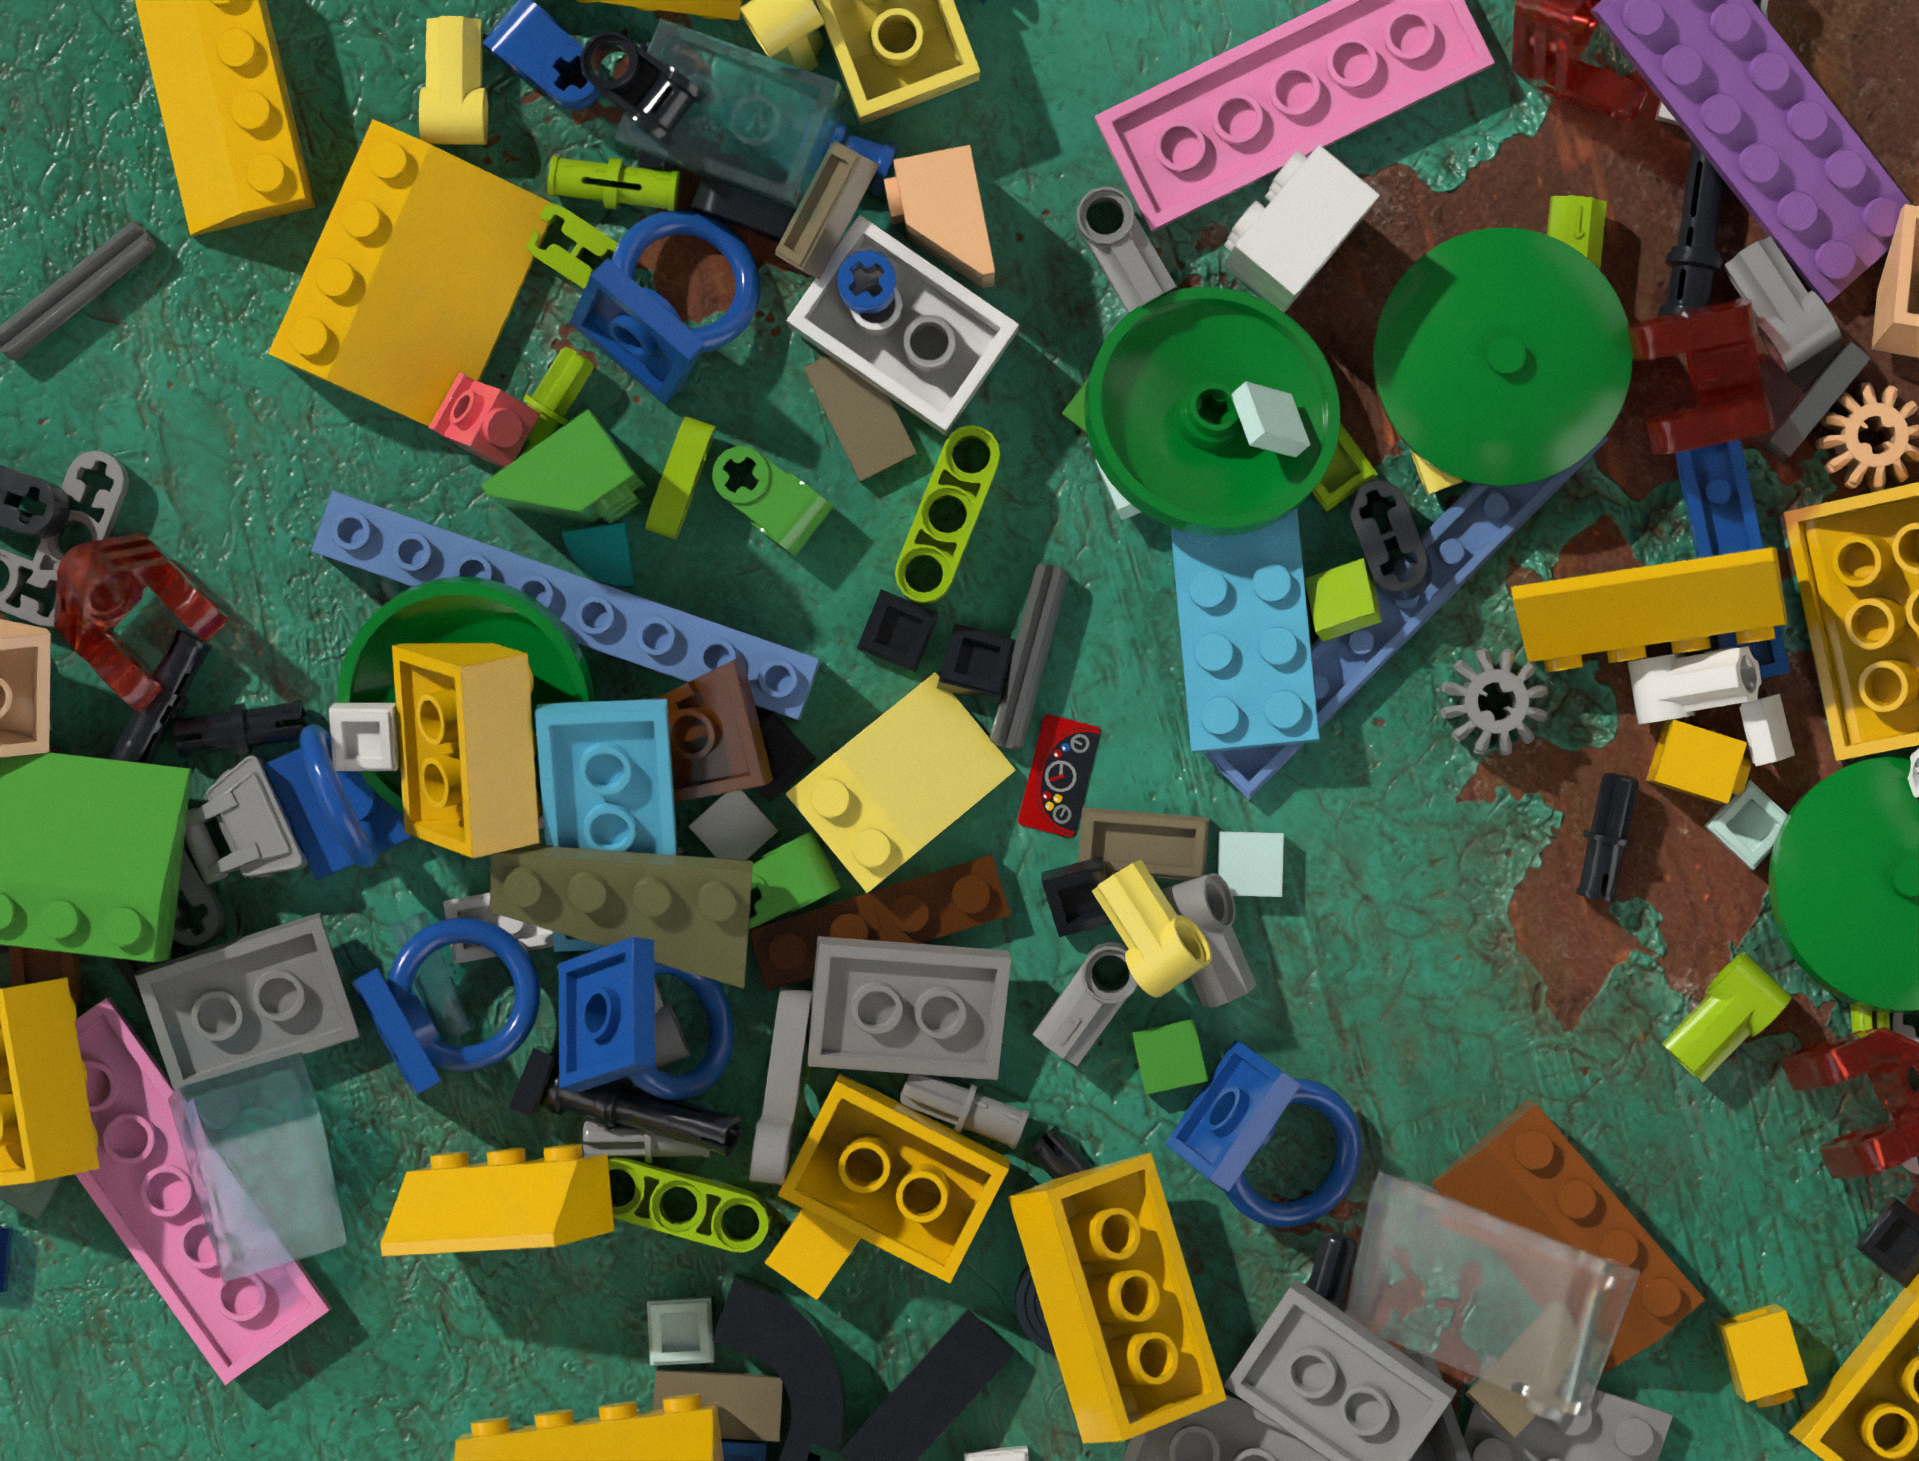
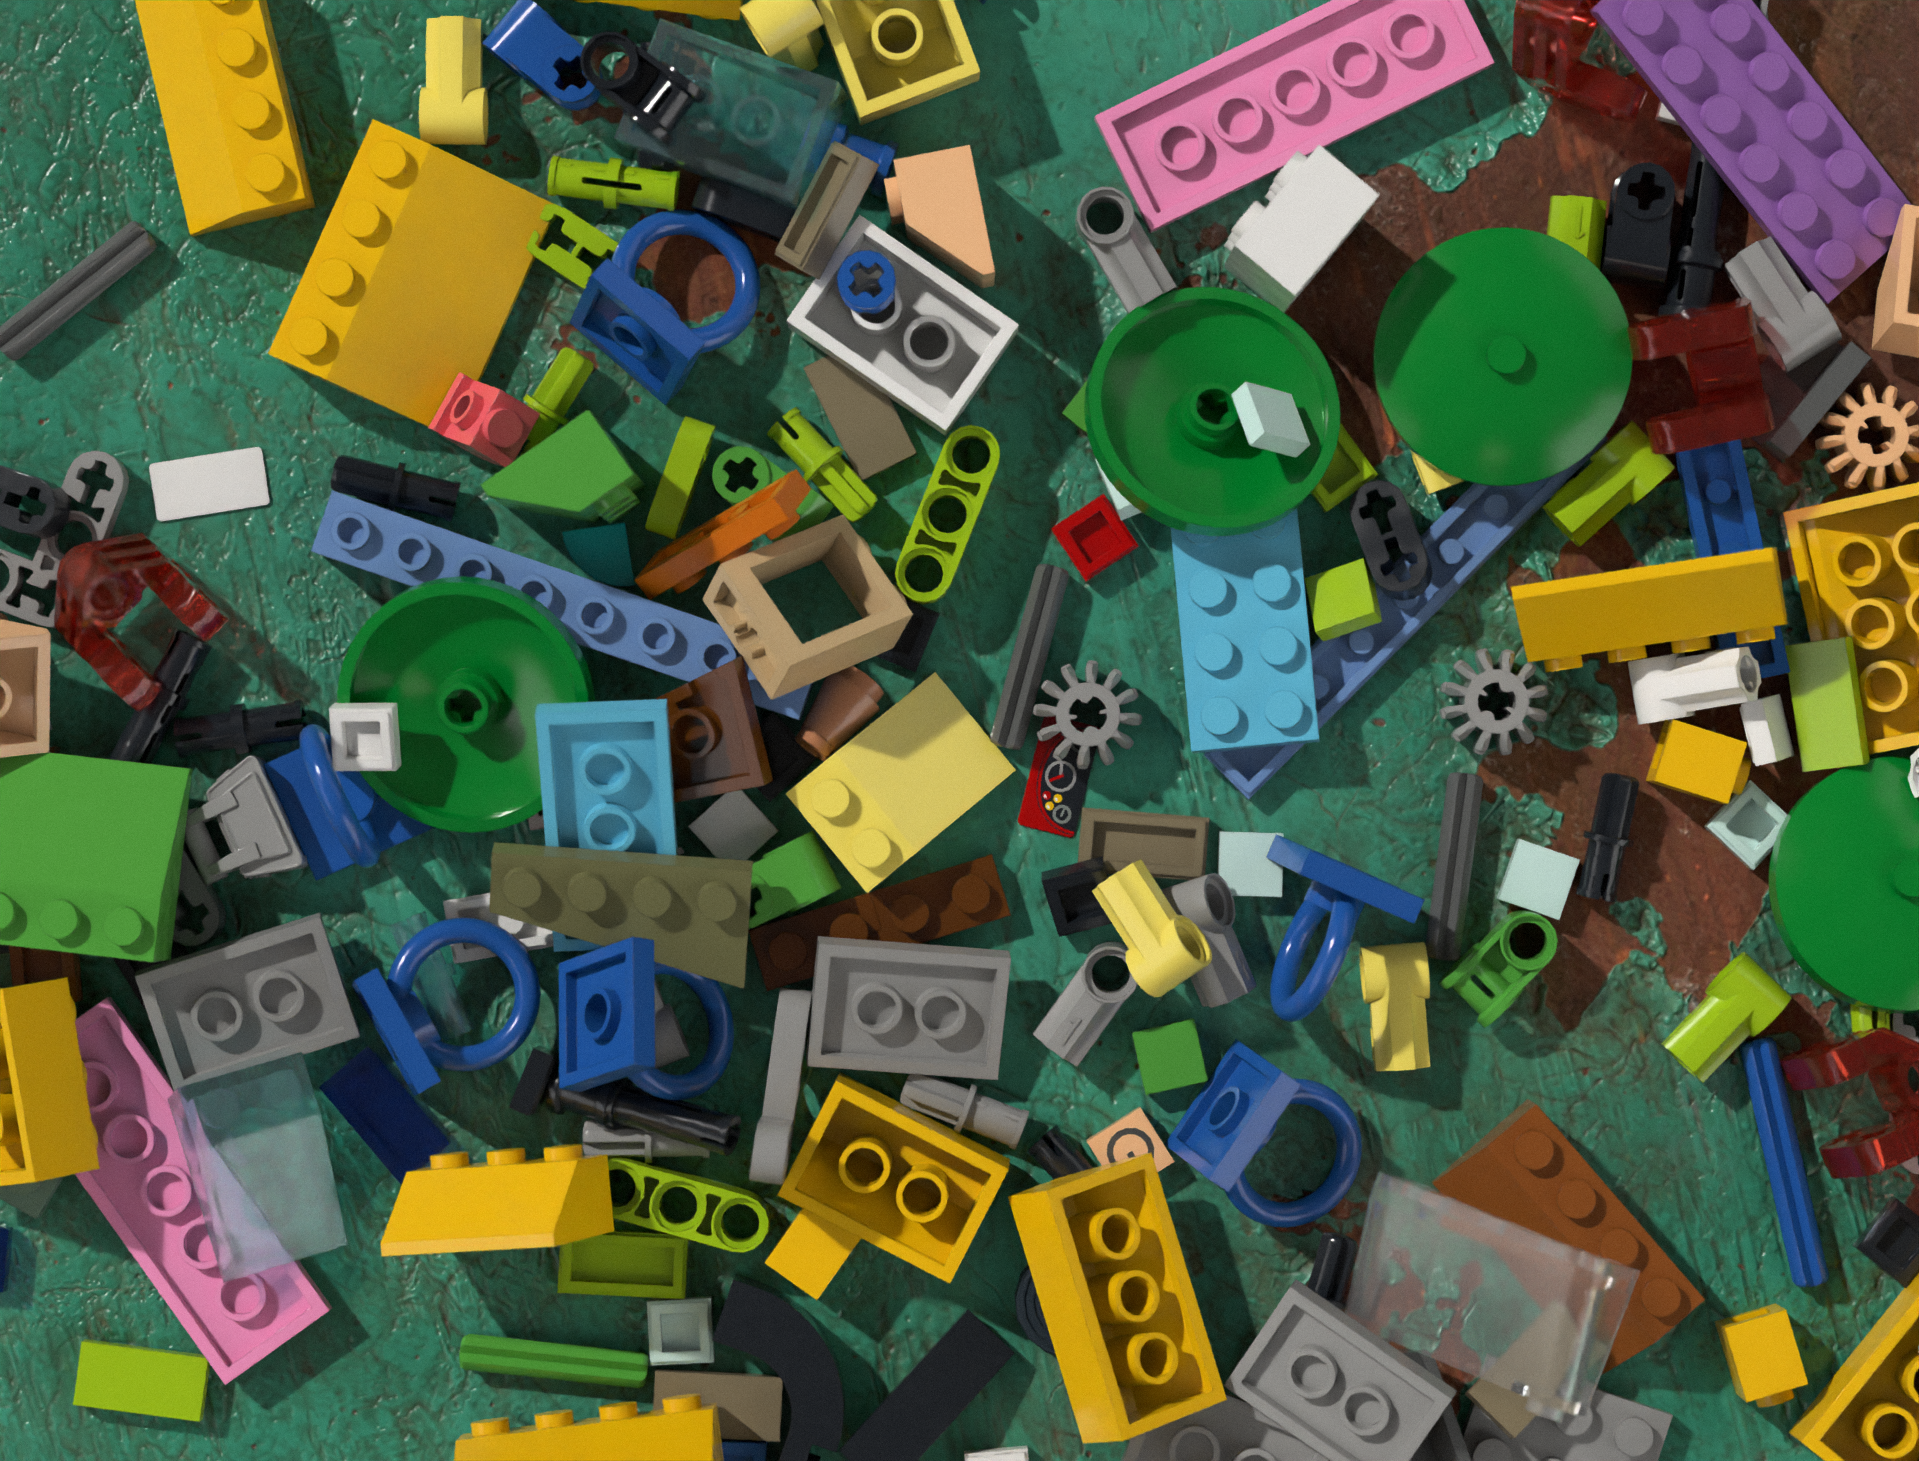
yellow slope [392,643,541,858] -> none
black tile [937,623,1016,705] -> none
none -> lime tile [73,1339,210,1422]
none -> white sticker [149,447,270,521]
none -> clear blue tile [319,1045,452,1185]
none -> black axle [331,455,461,522]
none -> bright green axle [459,1334,649,1388]
none -> lime tile [557,1230,689,1299]
none -> orange plate [634,469,811,600]
none -> tan window [702,515,913,700]
none -> lime axle [767,407,878,523]
none -> nougat cone [795,666,884,761]
none -> light grey gear [1033,660,1142,769]
none -> red tile [1050,493,1139,583]
none -> light nougat tile [1086,1106,1175,1172]
none -> blue tile [1266,834,1424,1022]
none -> light yellow piece [1359,942,1430,1071]
none -> dark grey axle [1425,772,1483,961]
none -> bright green piece [1438,909,1558,1028]
none -> light aqua tile [1497,839,1580,920]
none -> lime piece [1542,420,1675,547]
none -> black piece [1600,162,1675,290]
none -> blue axle [1740,1037,1829,1288]
none -> lime tile [1785,636,1870,772]

